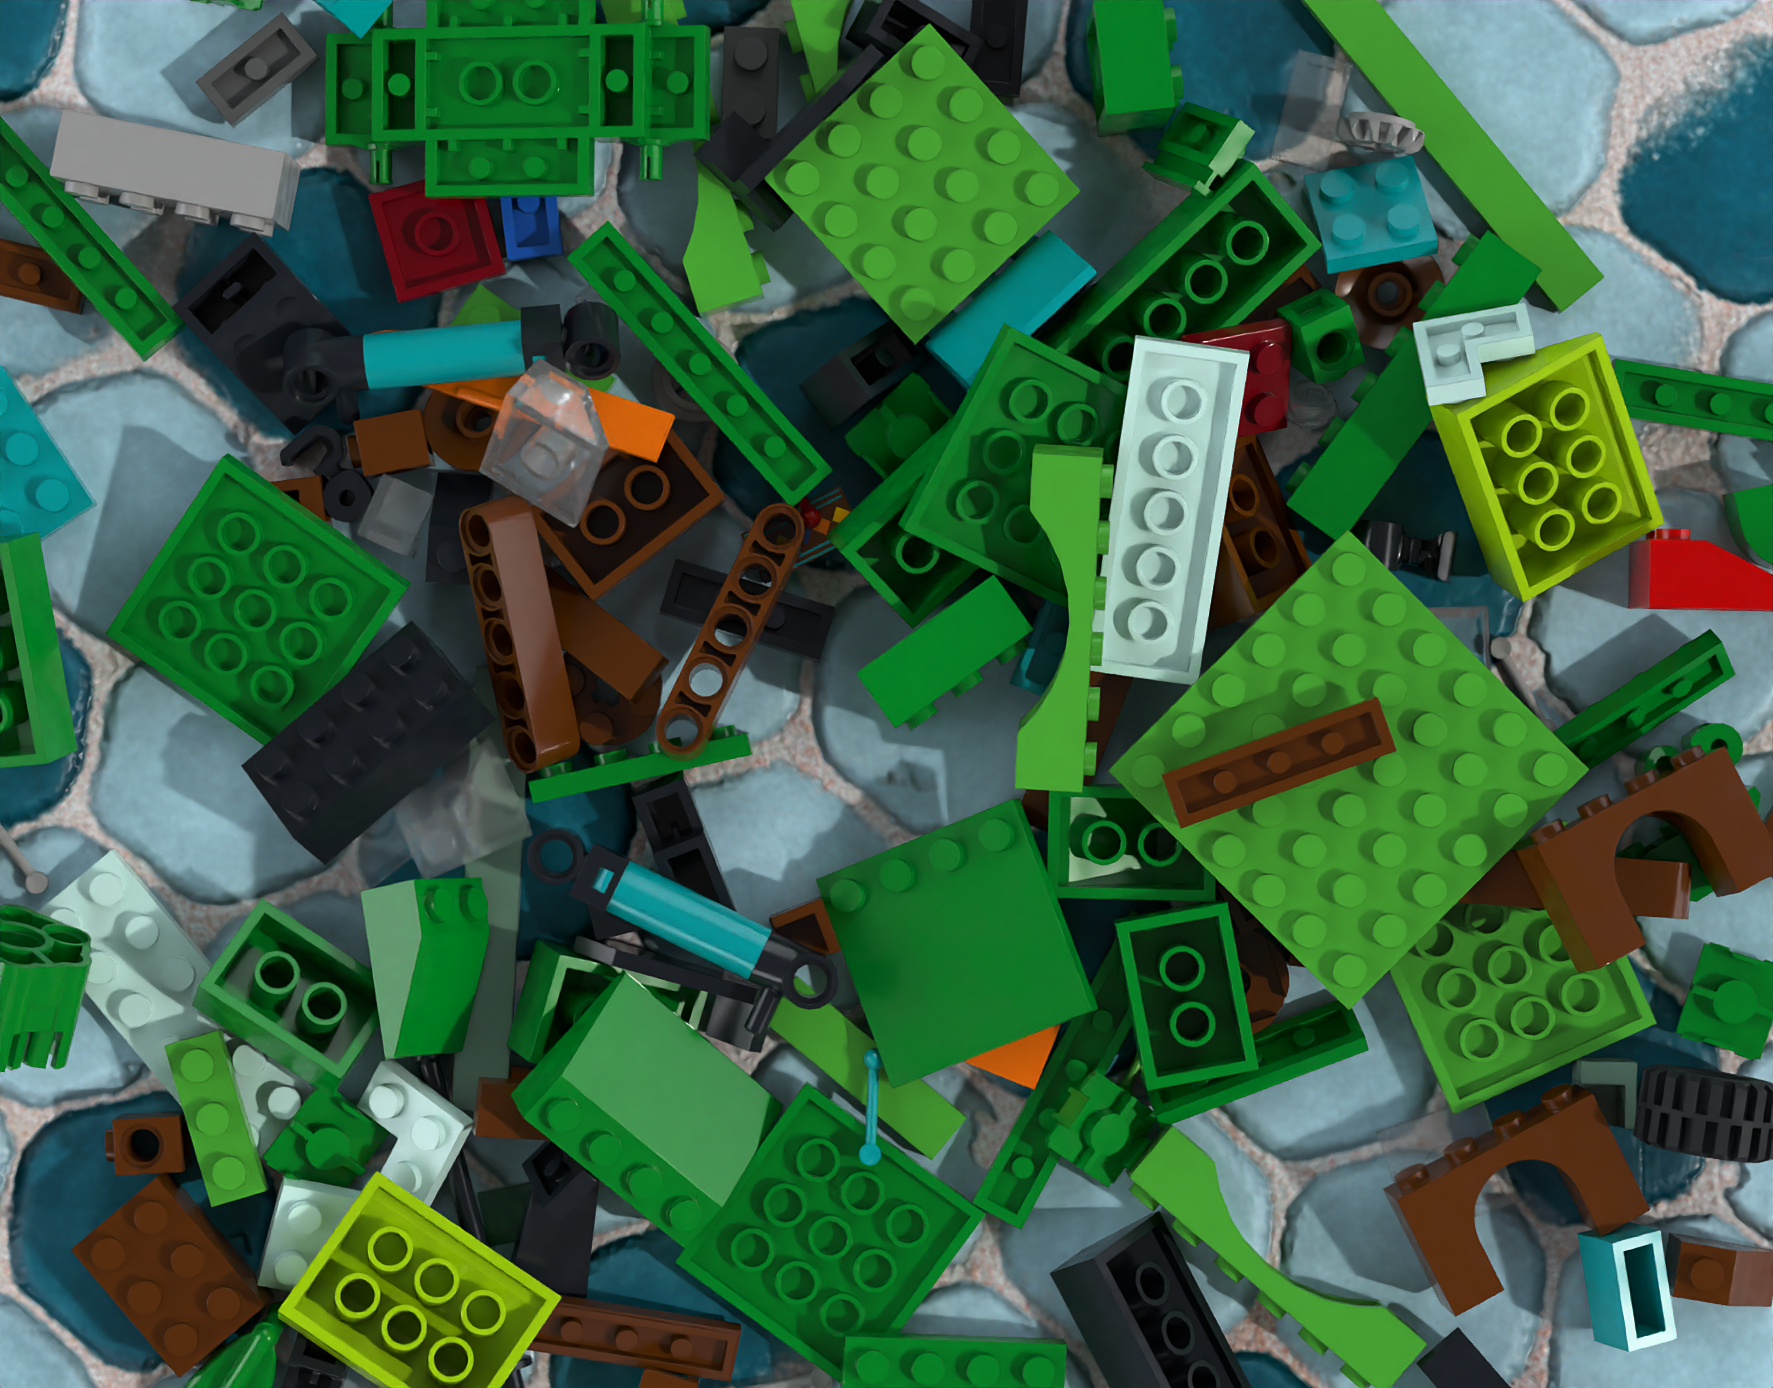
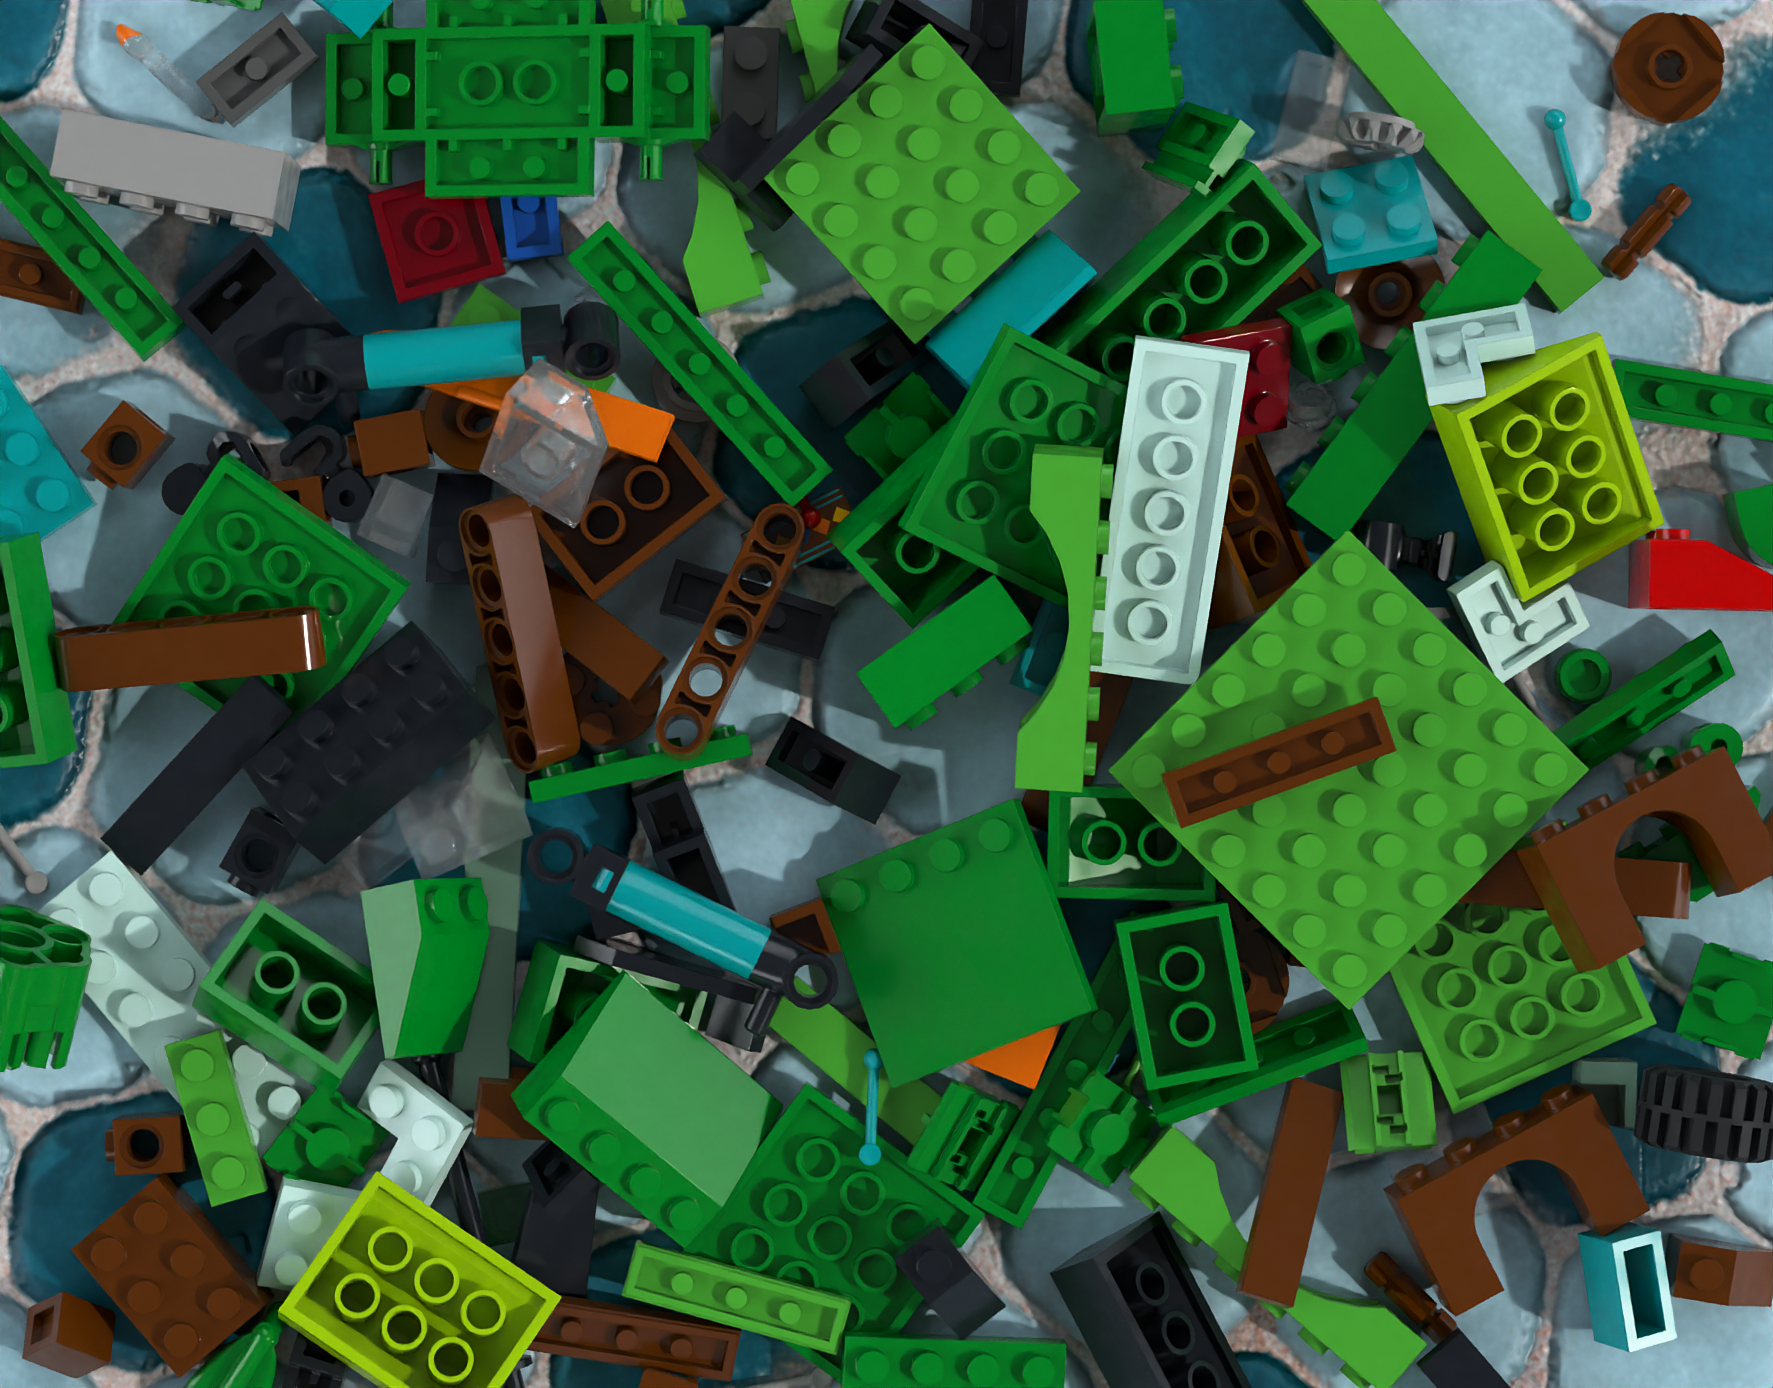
none -> reddish brown panel [22,1291,116,1378]
none -> reddish brown beam [52,606,327,692]
none -> reddish brown brick [80,400,175,490]
none -> black slope [100,675,297,876]
none -> clear piece [116,24,219,123]
none -> black leg [161,431,271,515]
none -> black brick [219,807,301,897]
none -> bright green tile [621,1239,852,1355]
none -> black slope [765,716,901,825]
none -> black slope [894,1217,1006,1340]
none -> green piece [905,1081,1021,1193]
none -> reddish brown tile [1235,1077,1343,1309]
none -> bright green piece [1340,1050,1438,1154]
none -> reddish brown axle [1363,1251,1458,1344]
none -> light aqua plate [1446,560,1590,683]
none -> teal hinge [1544,109,1592,222]
none -> green tile [1553,648,1612,704]
none -> reddish brown axle [1601,183,1691,281]
none -> reddish brown plate [1609,12,1725,126]

